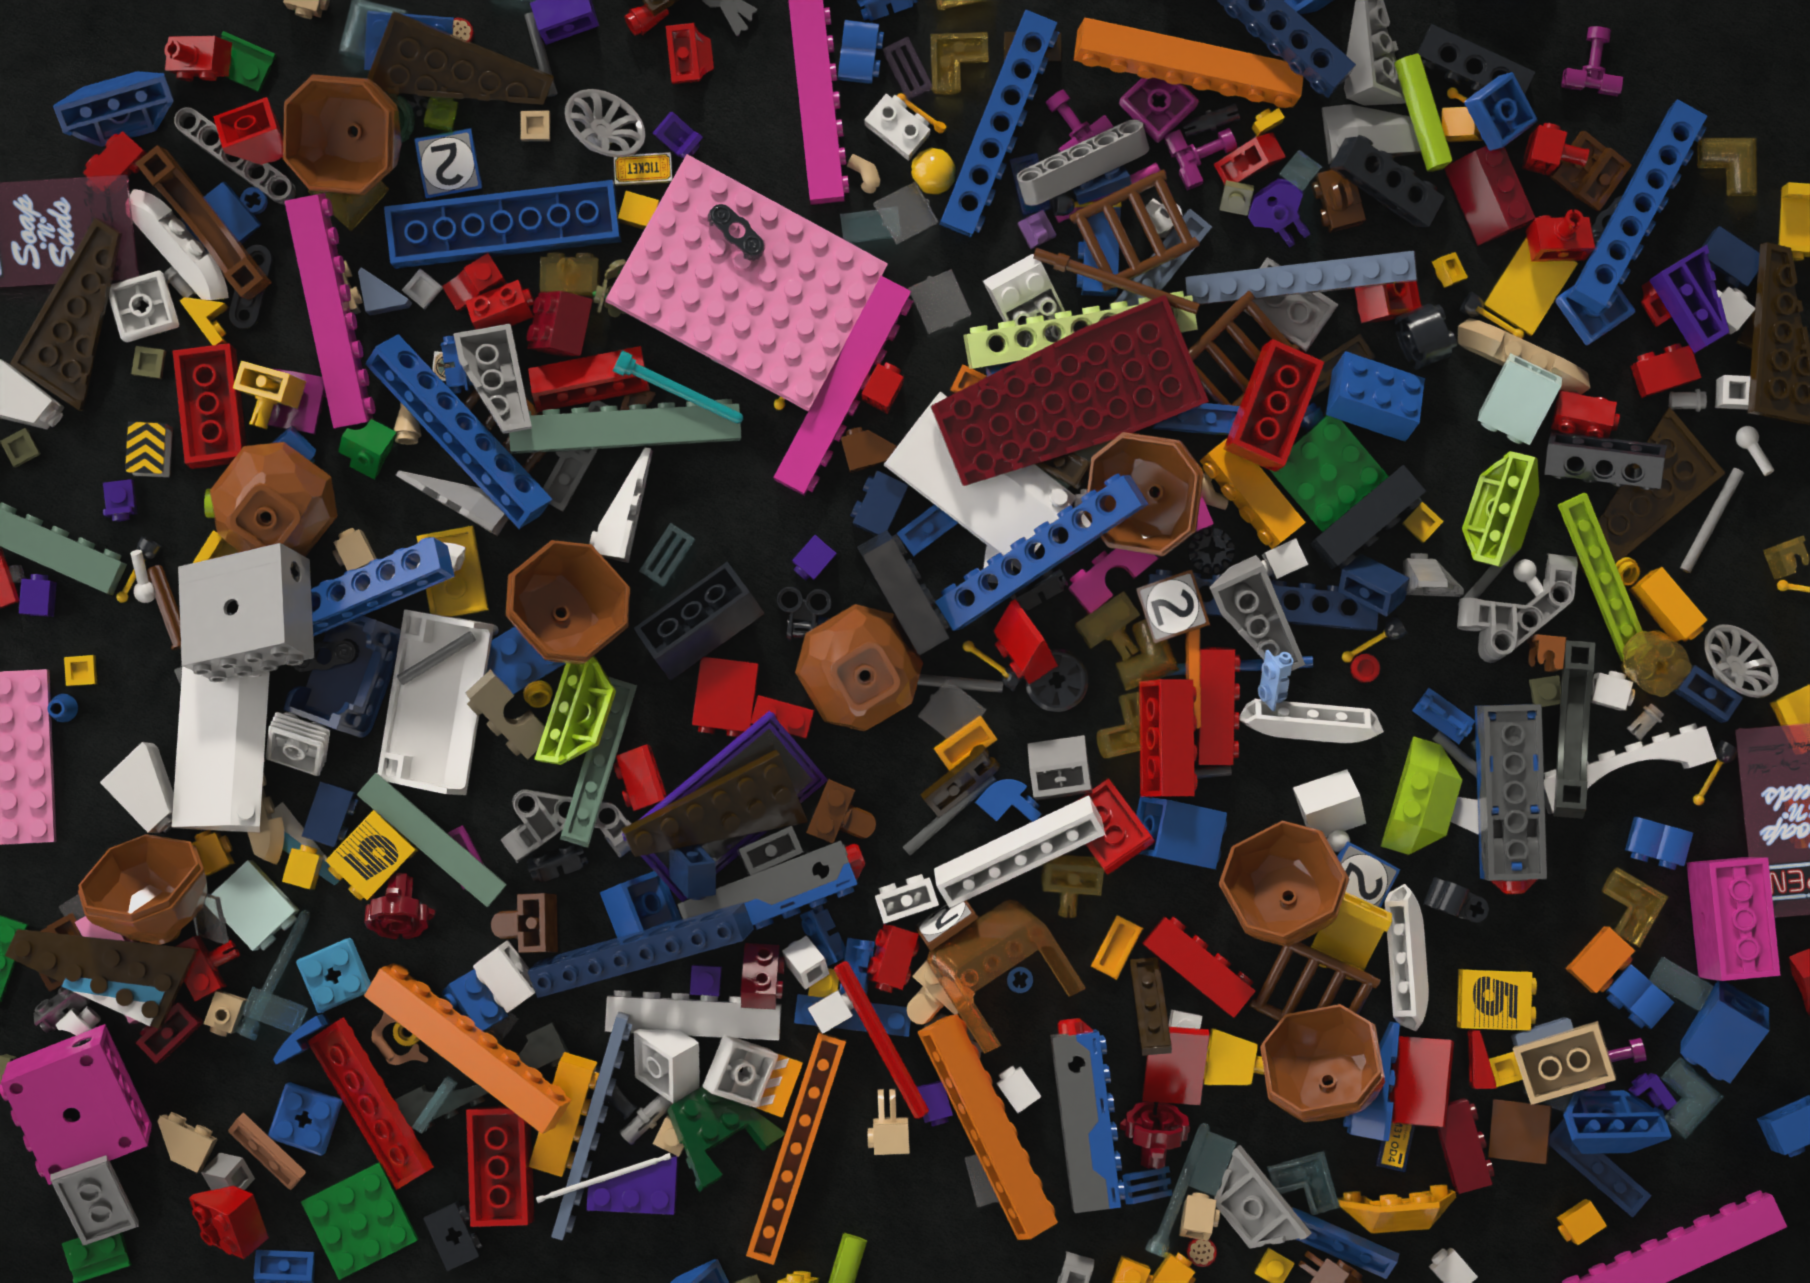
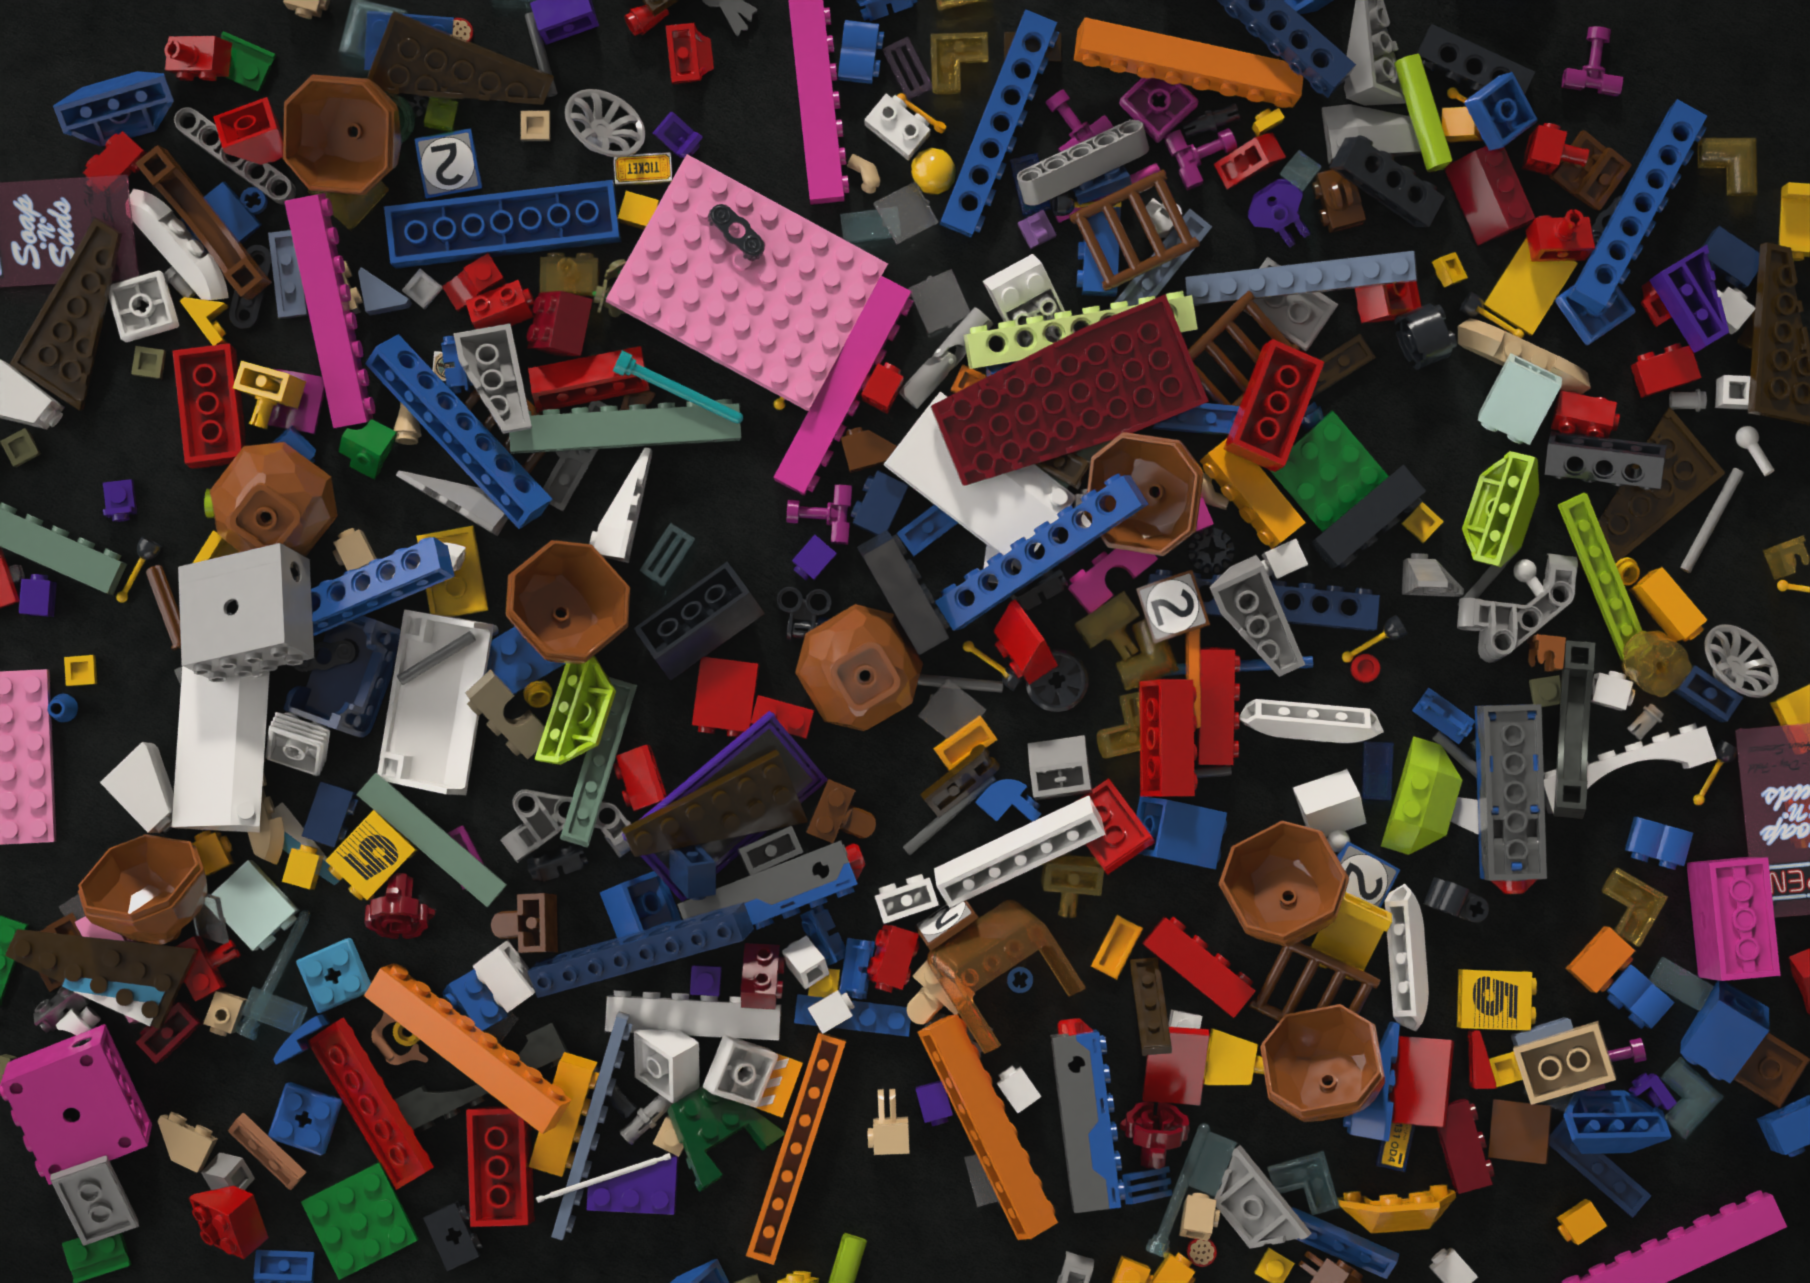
piece [125,422,173,477] -> none
white bar [130,550,155,603] -> none
clear light blue tile [412,1076,458,1133] -> none
red axle [834,961,929,1119] -> none
reddish brown bar [1033,248,1200,315] -> none
olive plate [1220,180,1254,216] -> none
light blue hinge [1258,650,1293,711] -> none
blue brick [1326,351,1425,442] -> none
dark blue brick [1338,553,1409,617] -> none
none -> sand blue plate [268,230,308,319]
none -> magenta bar [786,485,852,545]
none -> light grey piece [898,307,993,409]
none -> clear blue tile [1361,742,1393,800]
none -> reddish brown tile [1733,1033,1810,1108]

